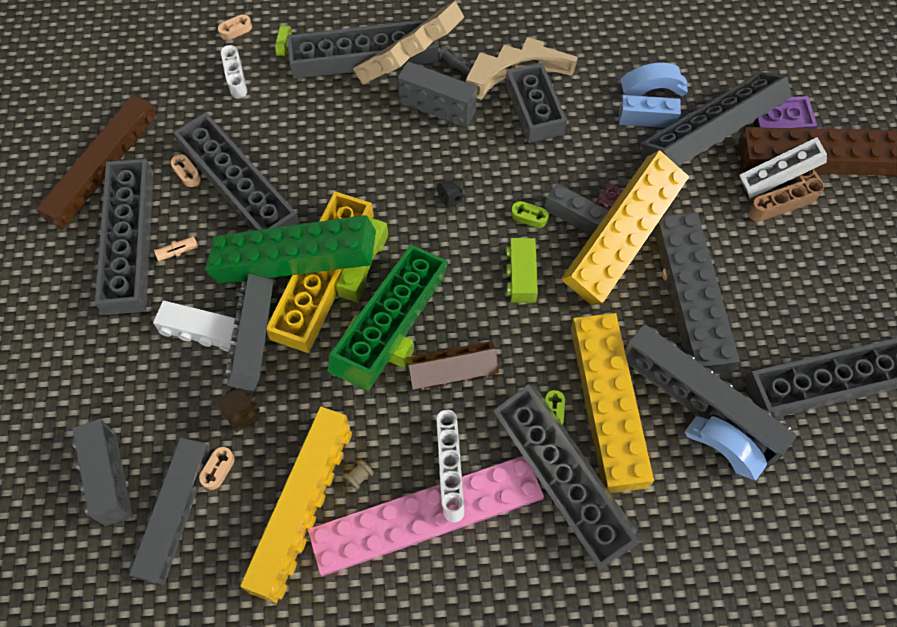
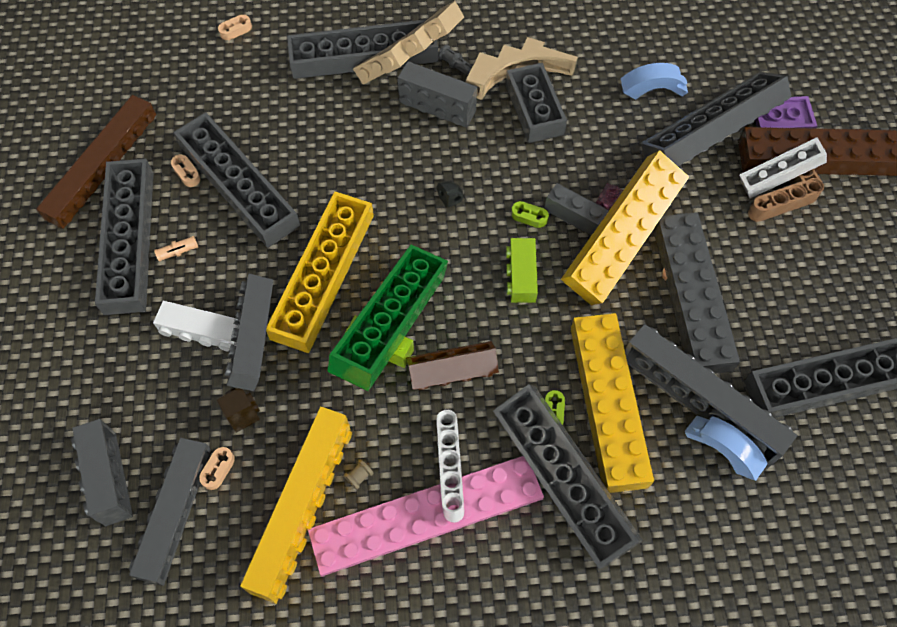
green brick [205,215,376,284] -> none
white beam [221,45,247,98] -> none
lime beam [275,25,292,56] -> none
lime arch [336,217,388,303] -> none
light blue brick [619,95,681,128] -> none

